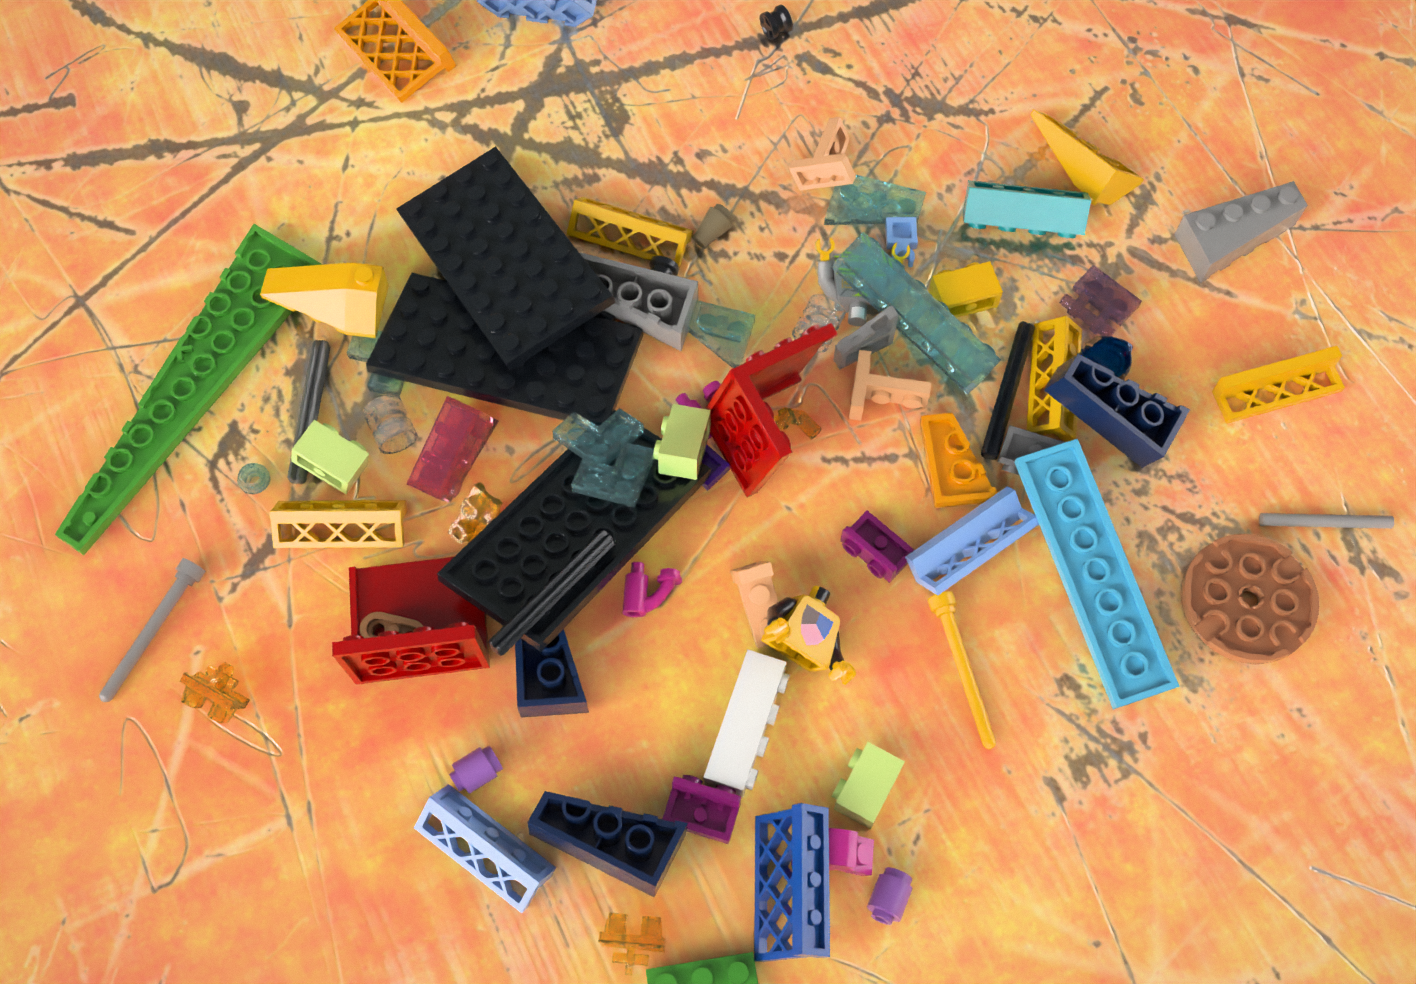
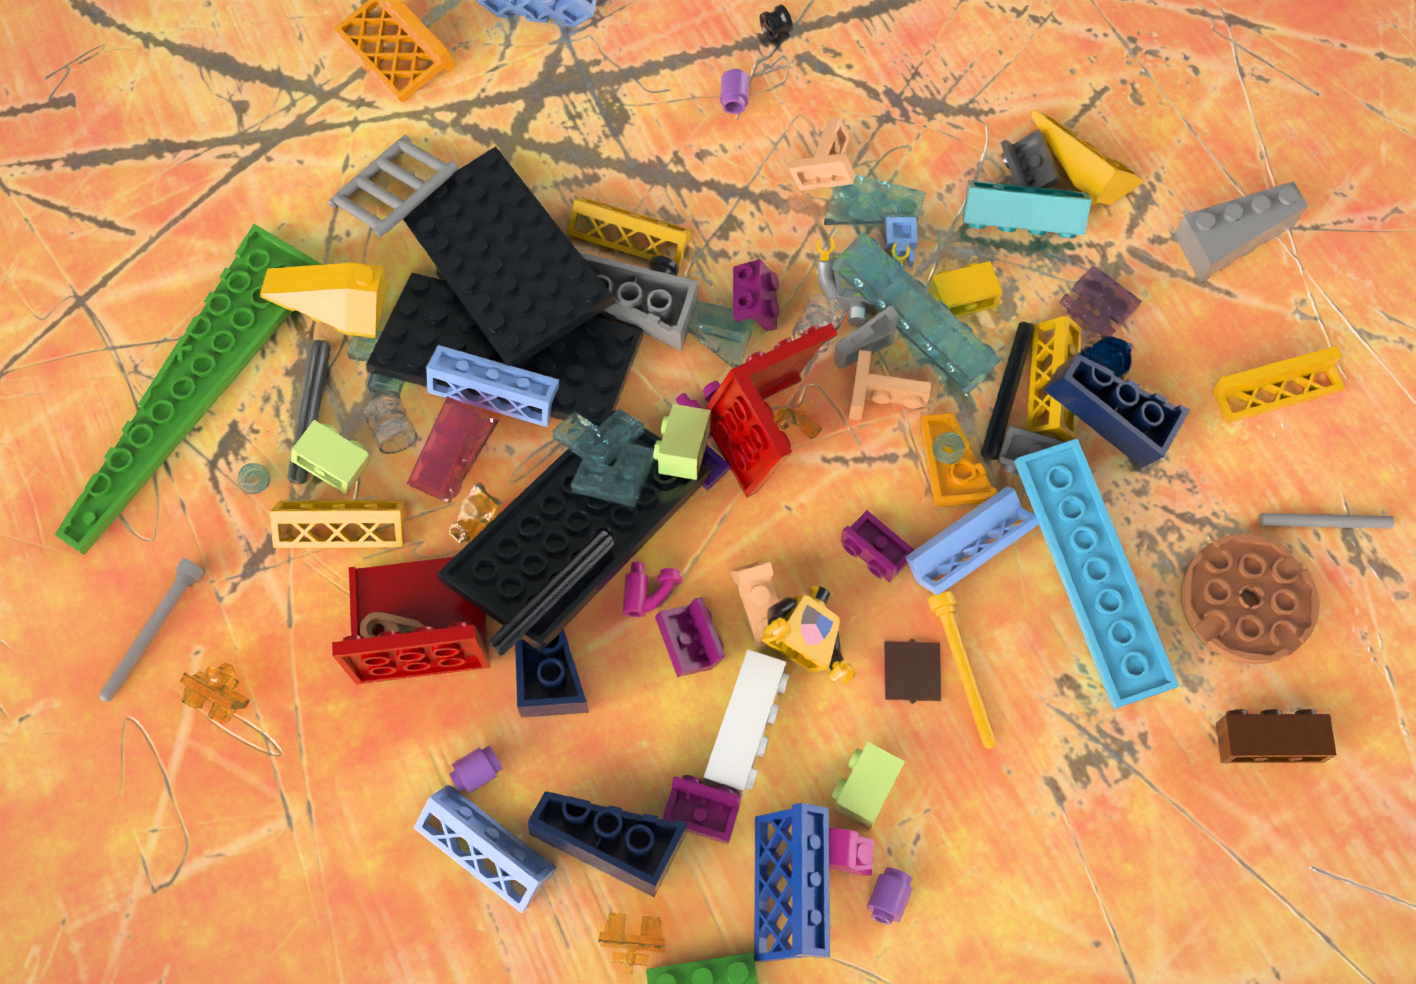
dark tan cone [692,204,735,249] -> none
none -> light grey bar [328,135,458,238]
none -> light blue fence [426,345,559,427]
none -> magenta bracket [655,597,725,677]
none -> medium lavender brick [720,69,750,114]
none -> magenta bracket [733,259,780,332]
none -> clear smoke piece [884,639,941,704]
none -> clear light blue plate [932,432,965,464]
none -> flat silver bracket [1001,129,1062,189]
none -> reddish brown brick [1216,709,1337,763]

